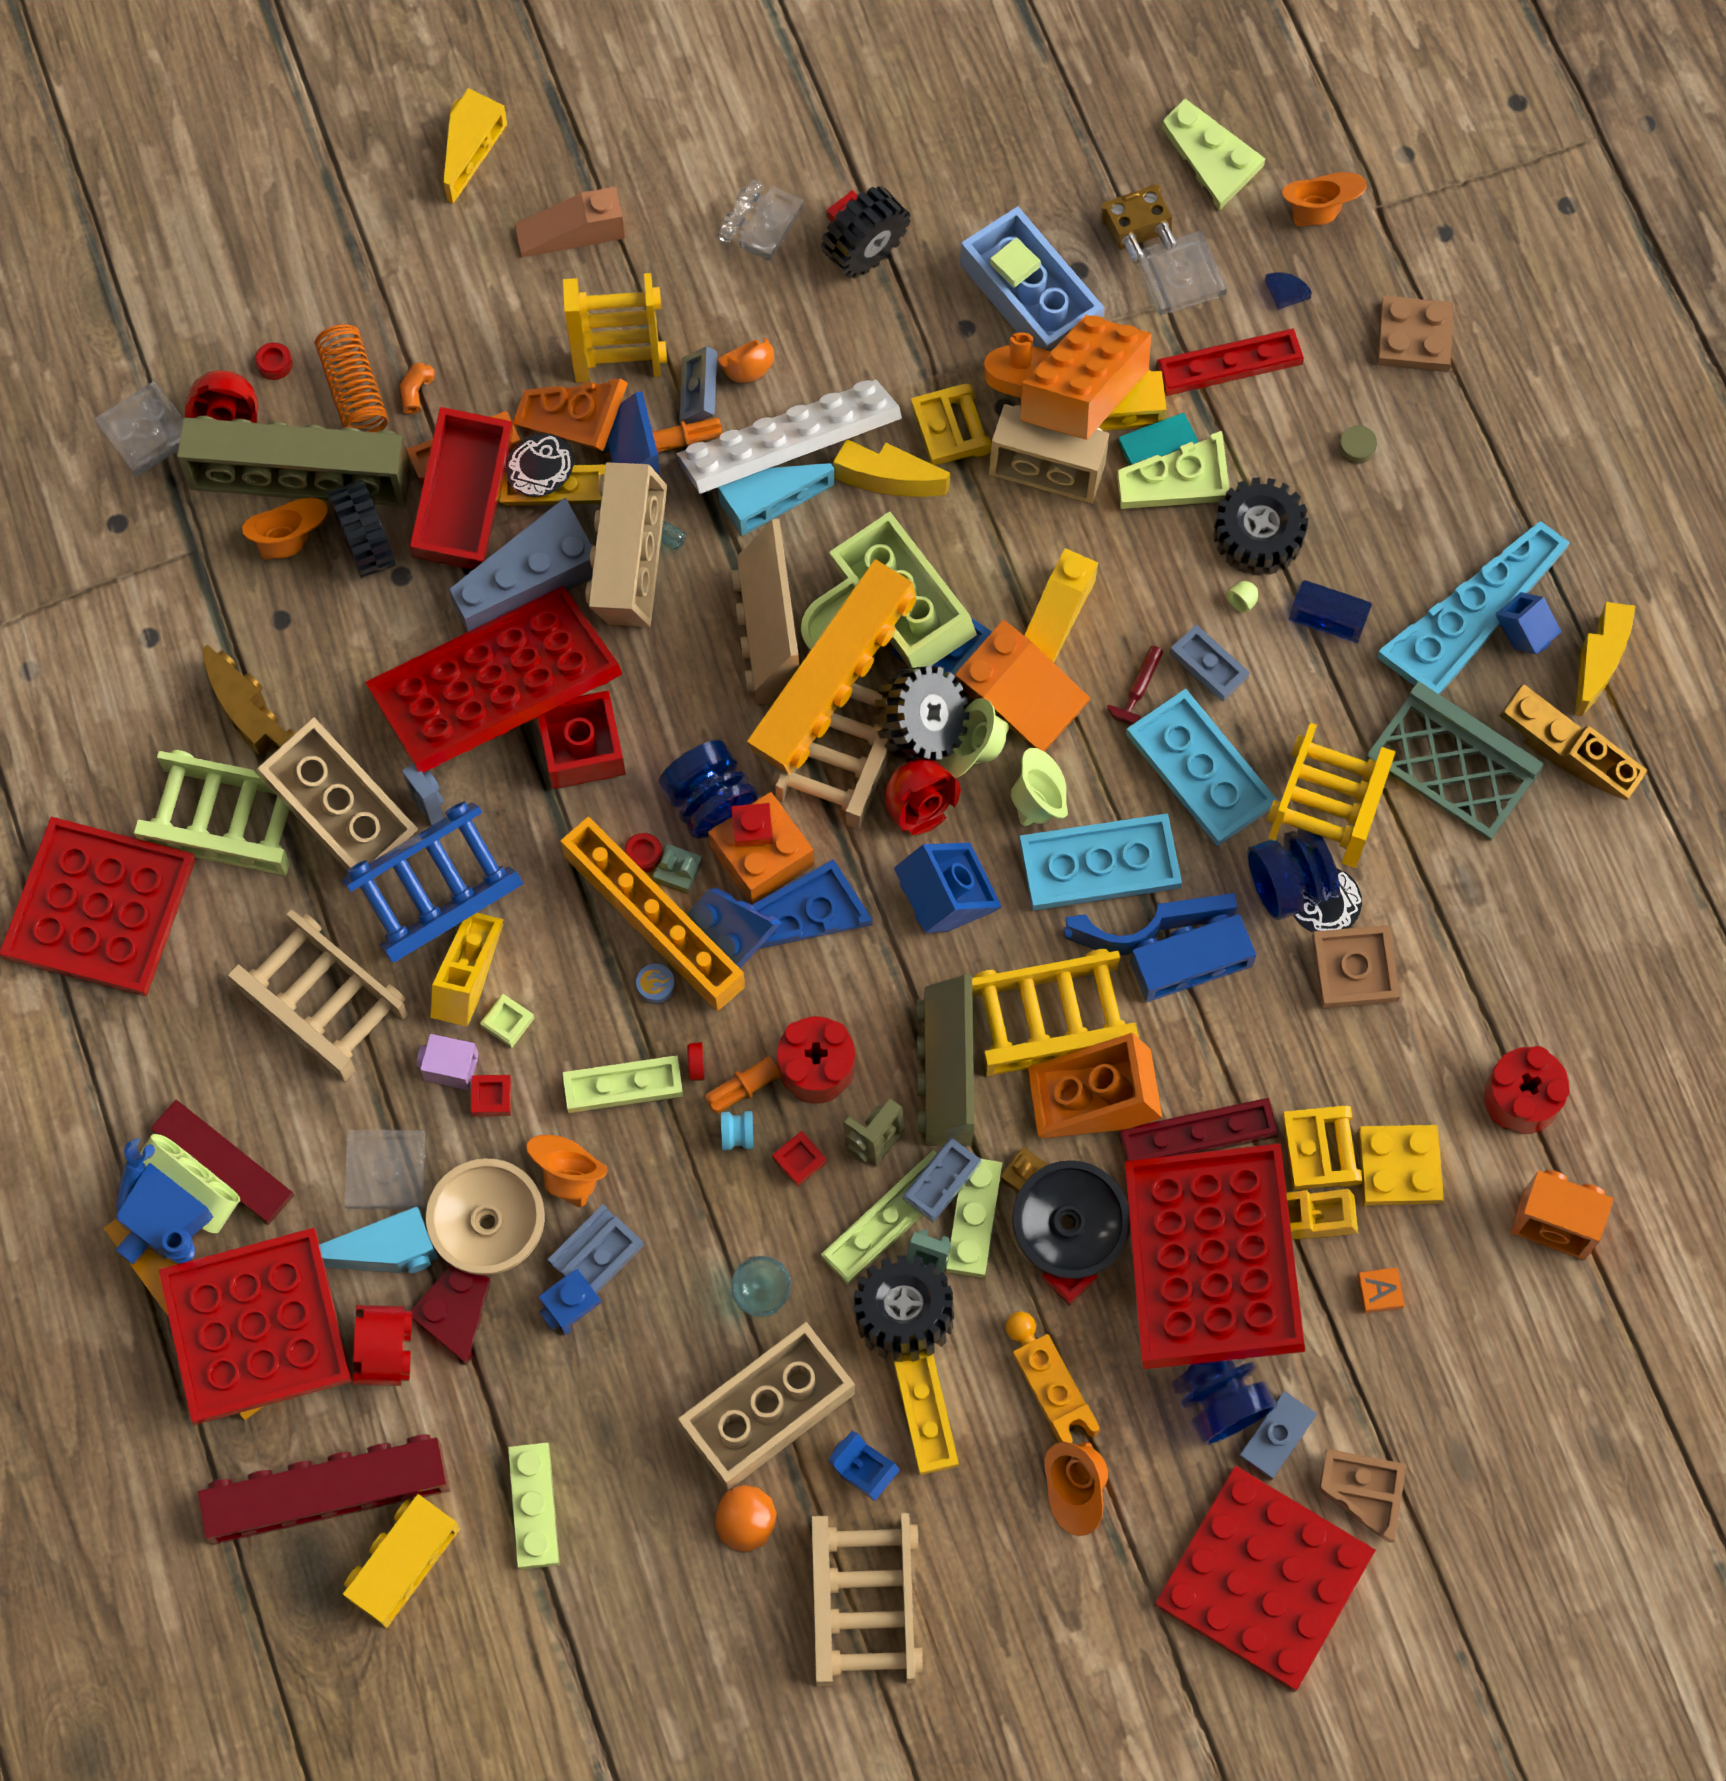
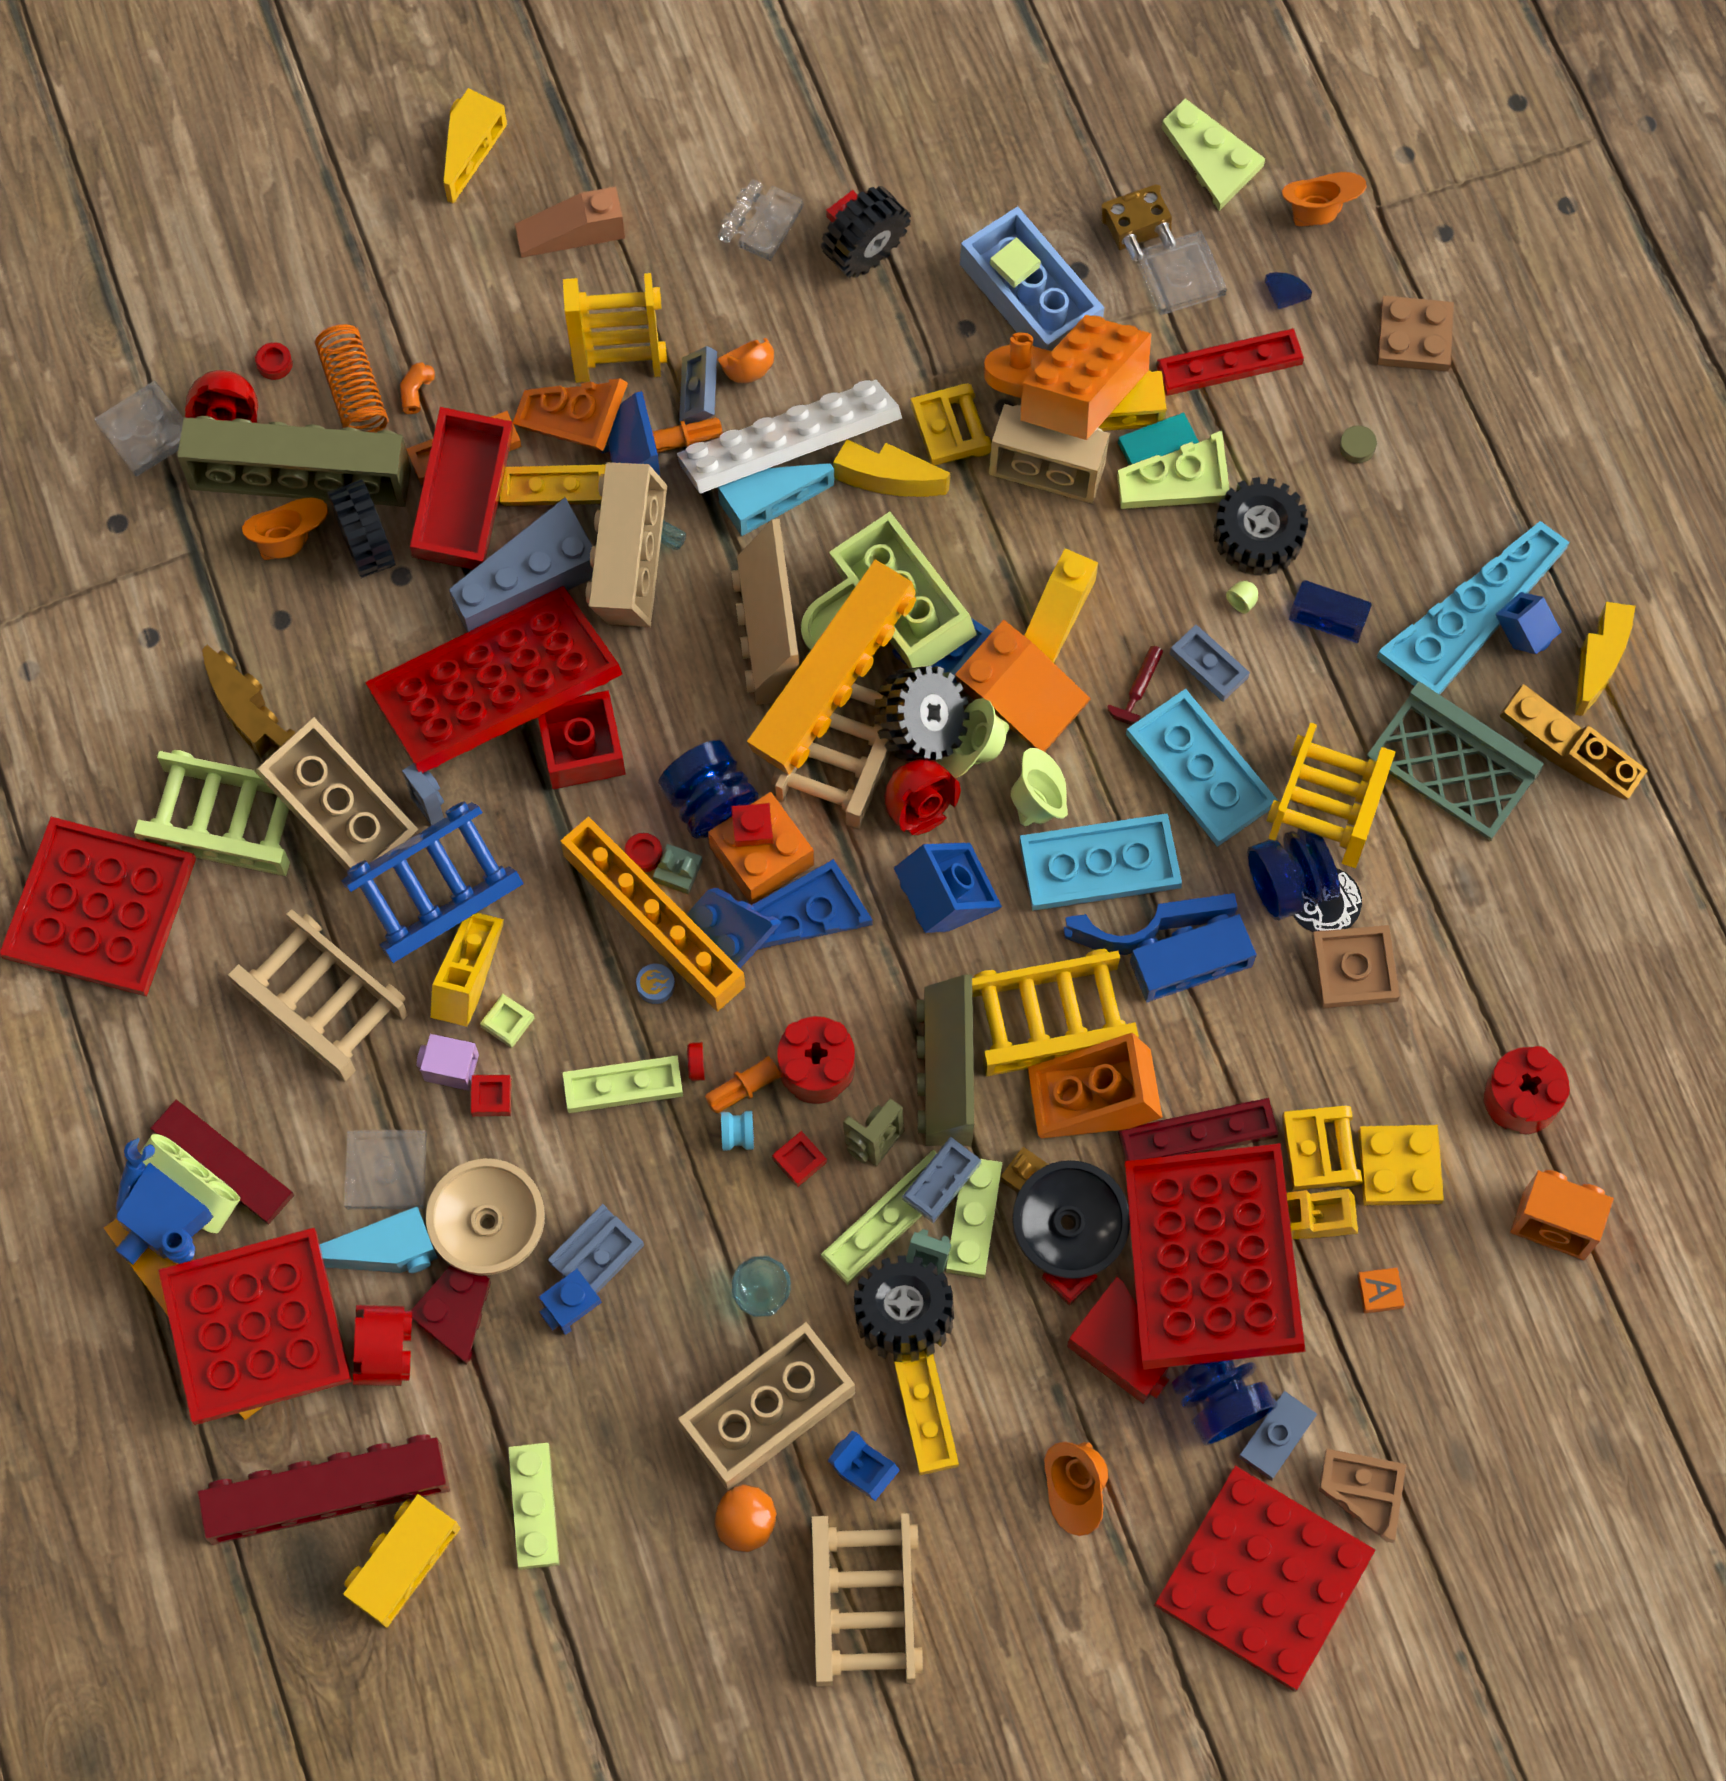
black sticker [506,434,574,497] -> none
orange piece [526,1135,608,1207] -> none
light orange plate [1005,1311,1100,1443] -> none
none -> red slope [1067,1276,1170,1404]

